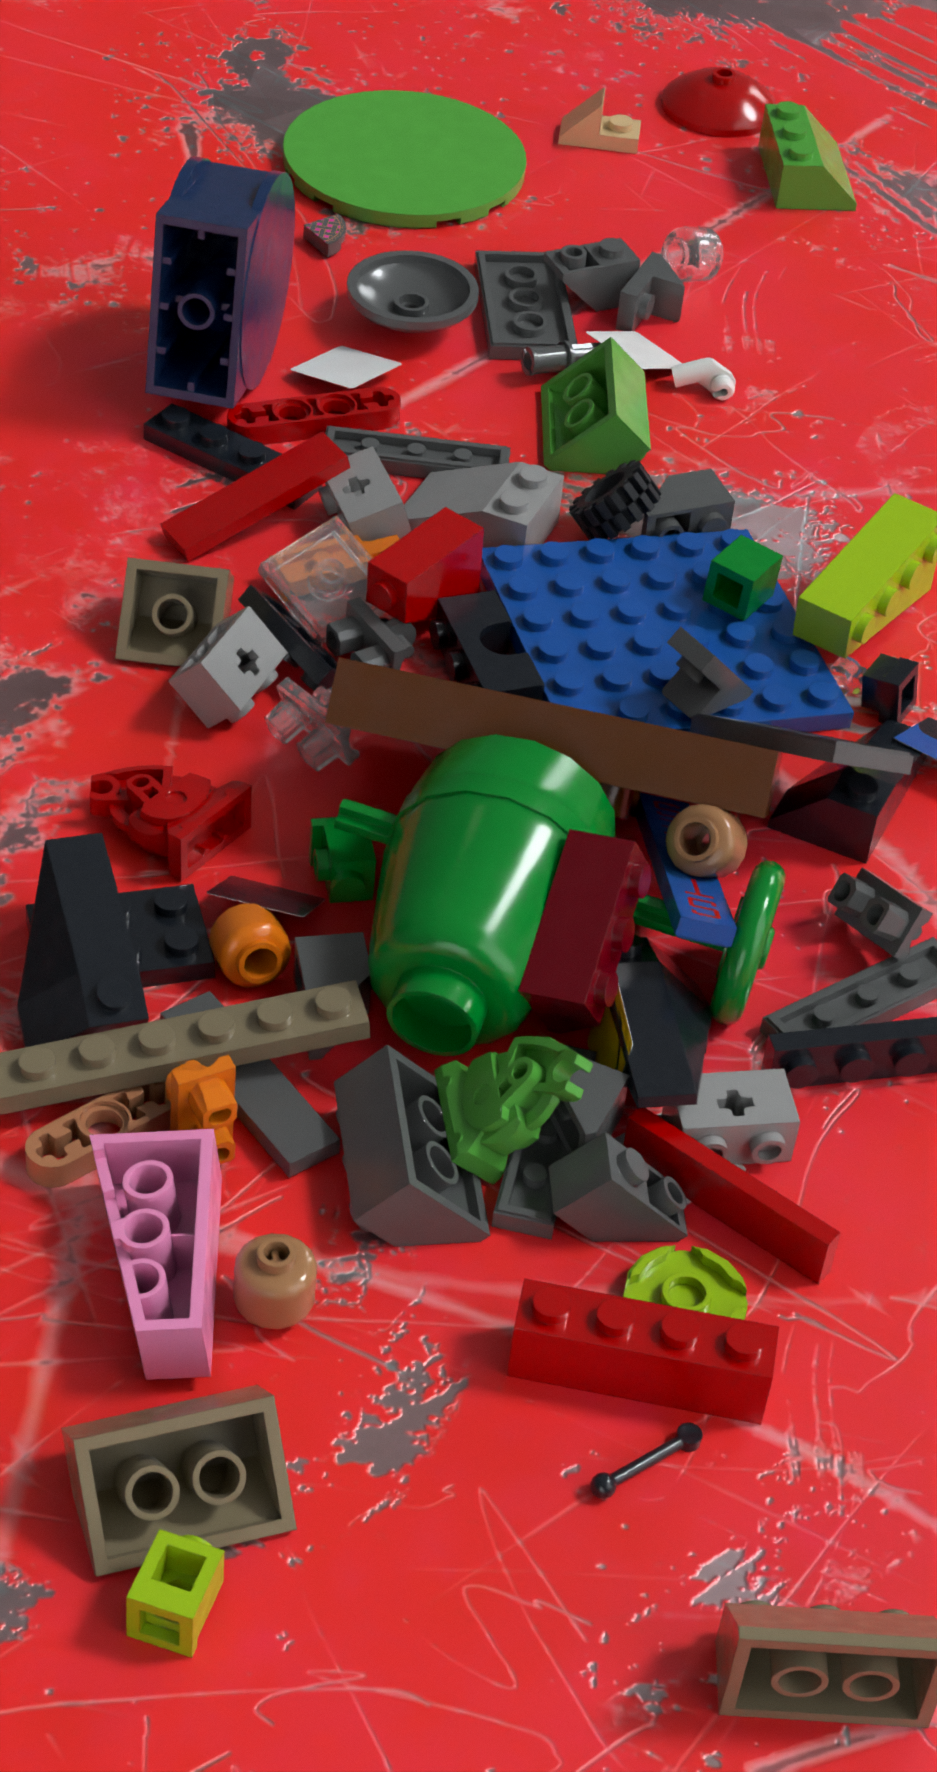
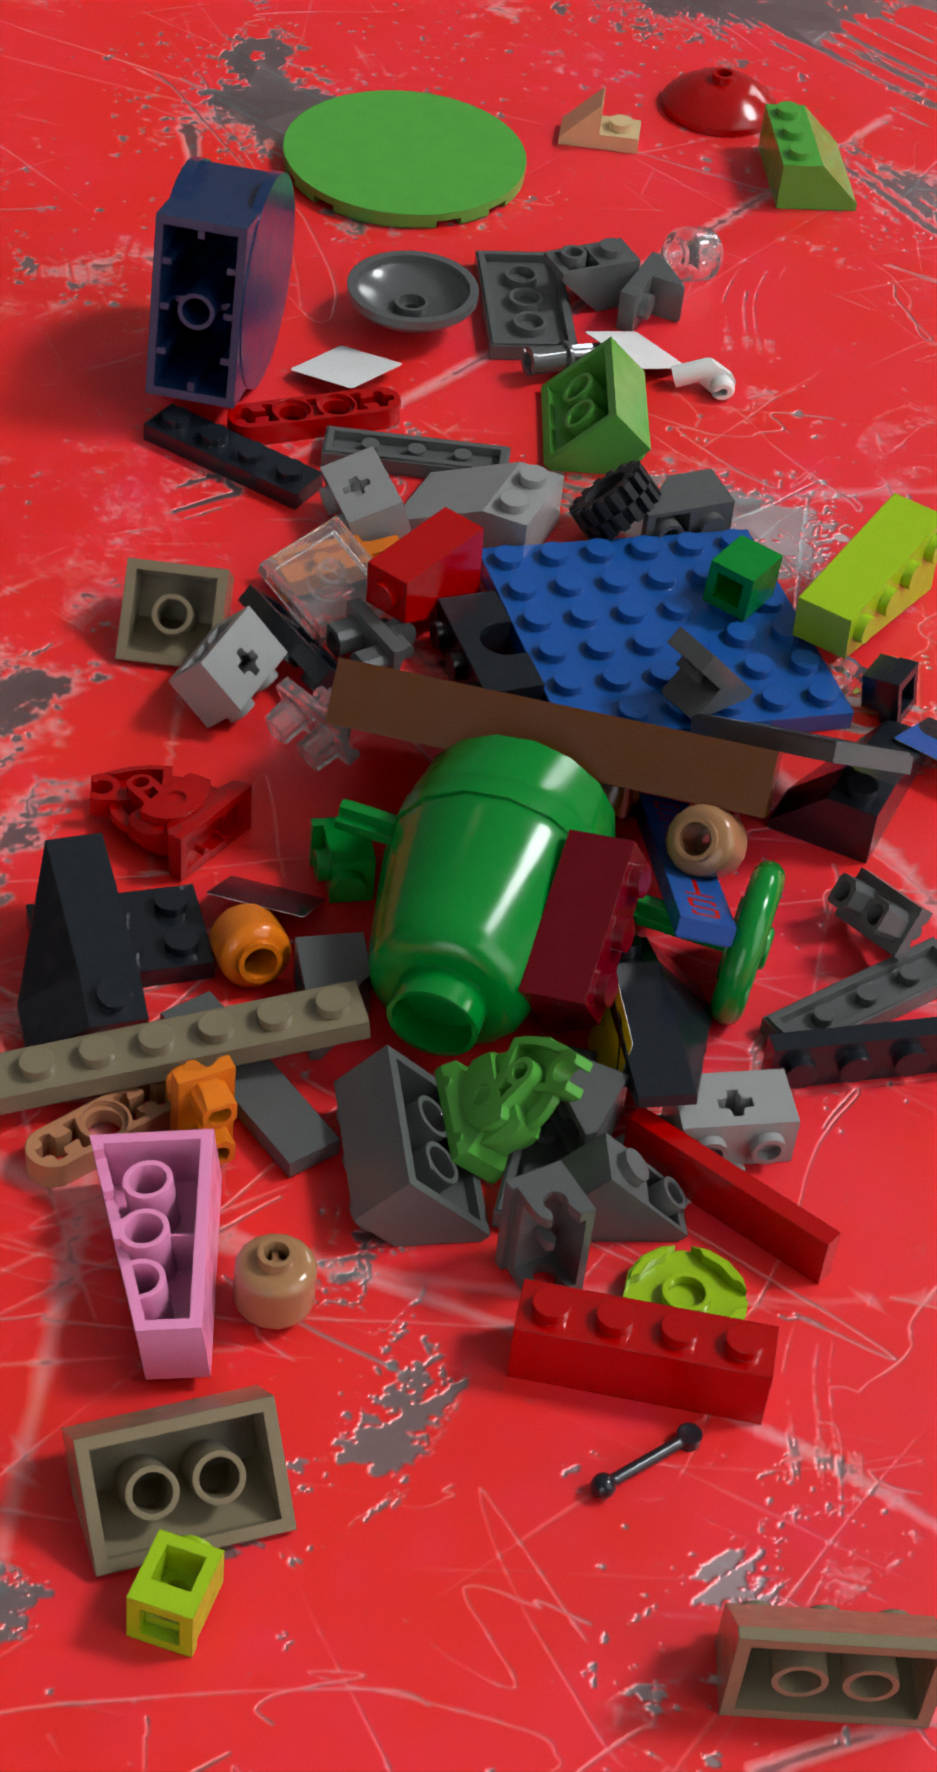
red tile [160,431,350,562] -> none
dark grey tile [303,214,346,257] -> none
none -> dark grey hinge [495,1160,596,1290]

